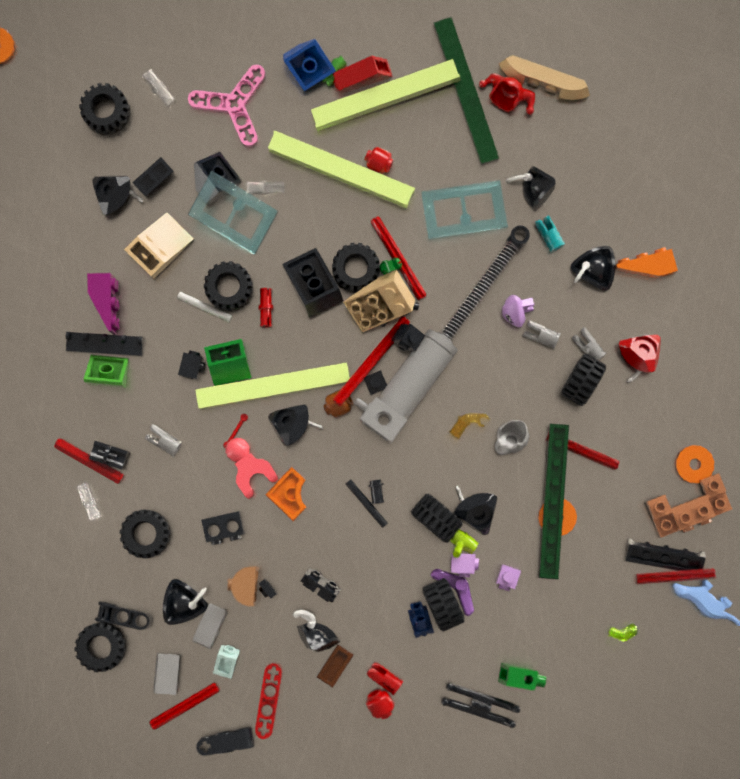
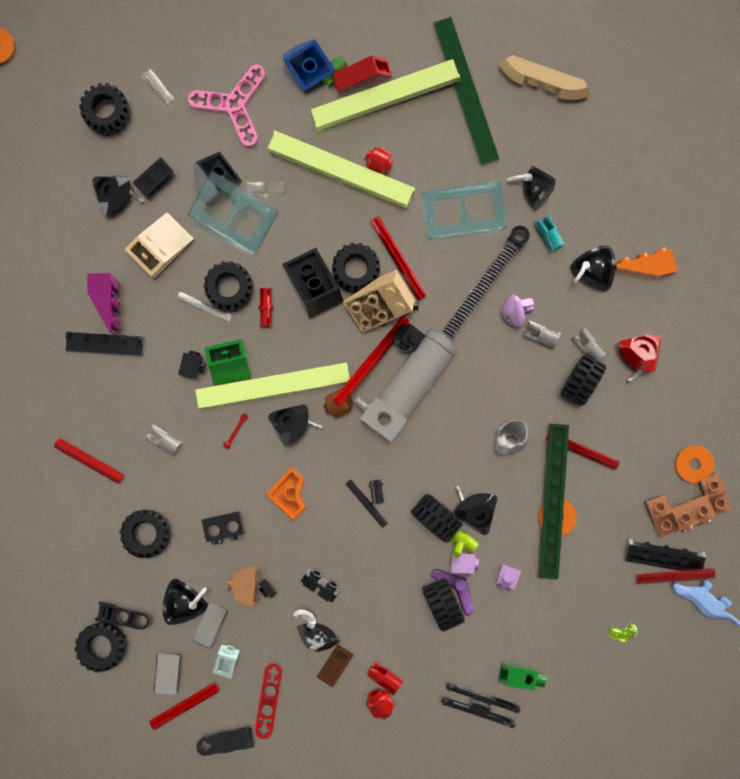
clear axle [77,482,101,521] -> none
bright green slope [84,355,129,388] -> none
black hips [89,441,128,470] -> none
coral piece [225,438,278,499] -> none
black plate [364,370,387,395] -> none
green piece [380,258,402,275] -> none
dark blue hips [408,602,434,638] -> none
clear yellow piece [449,413,490,439] -> none
red piece [479,73,535,115] -> none

